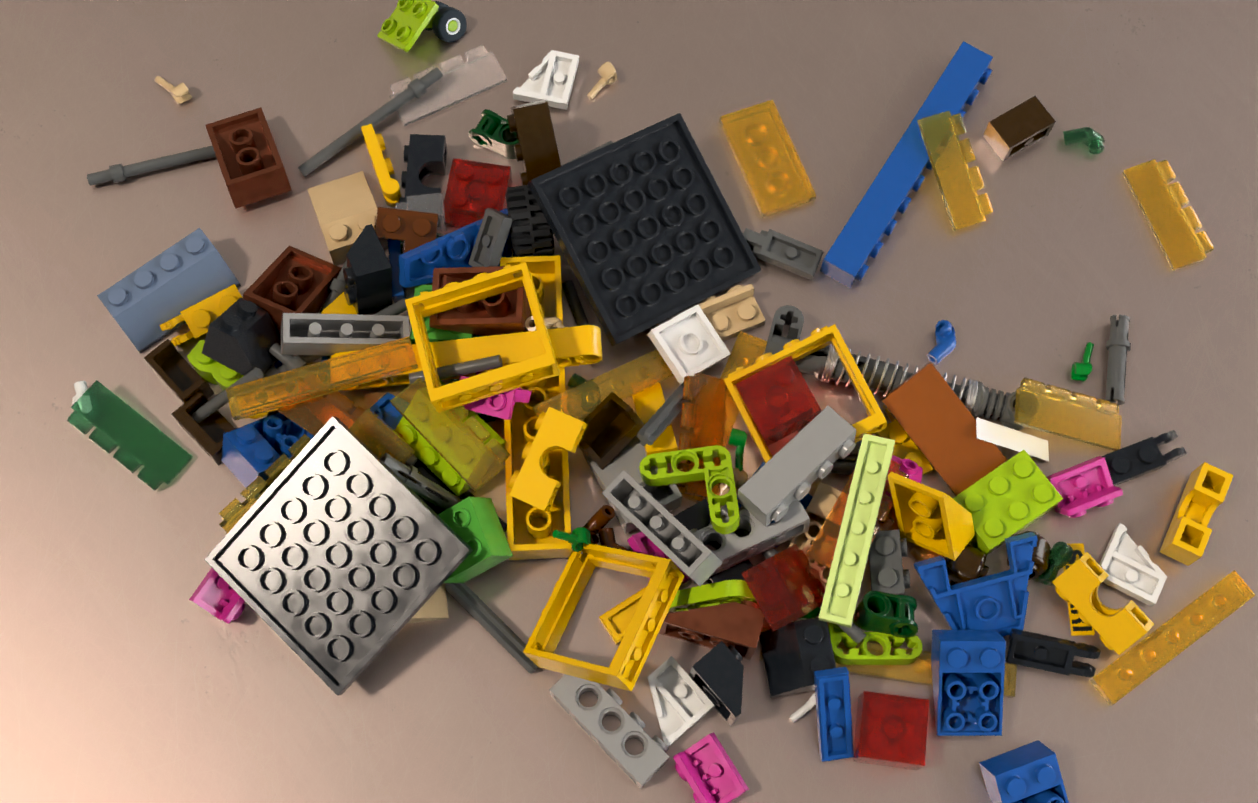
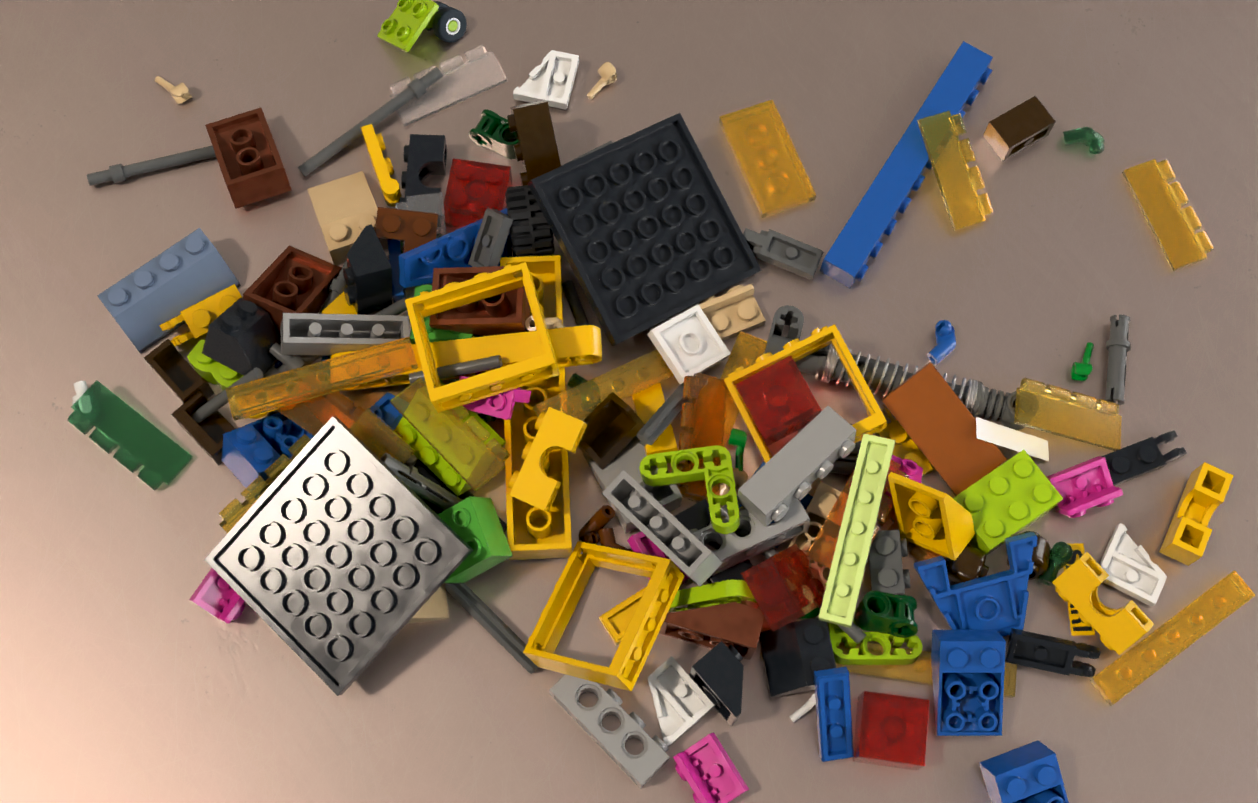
green hand [553,527,591,552] -> none

